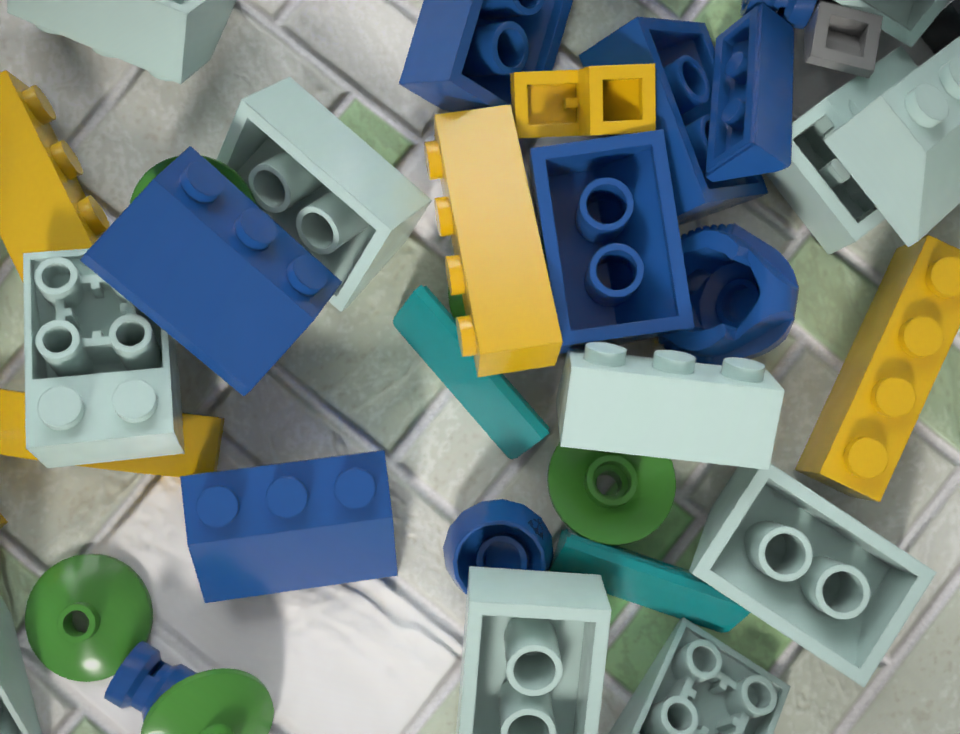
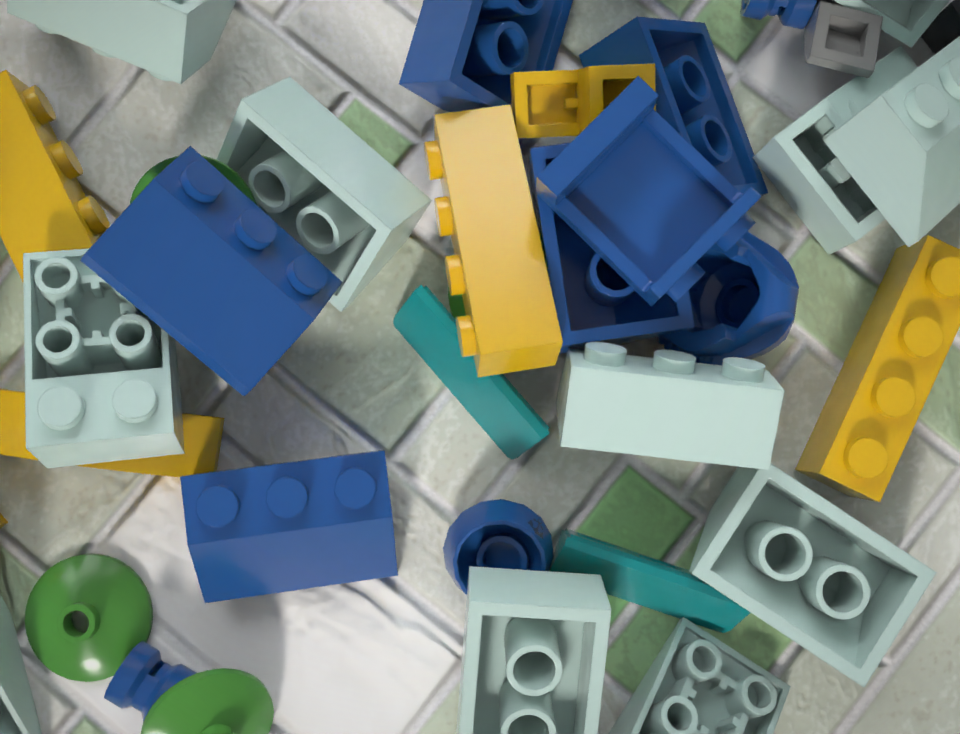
bright green dish [547,442,676,546] -> none
blue slope [706,2,794,182] -> none
none -> blue panel [536,76,762,307]

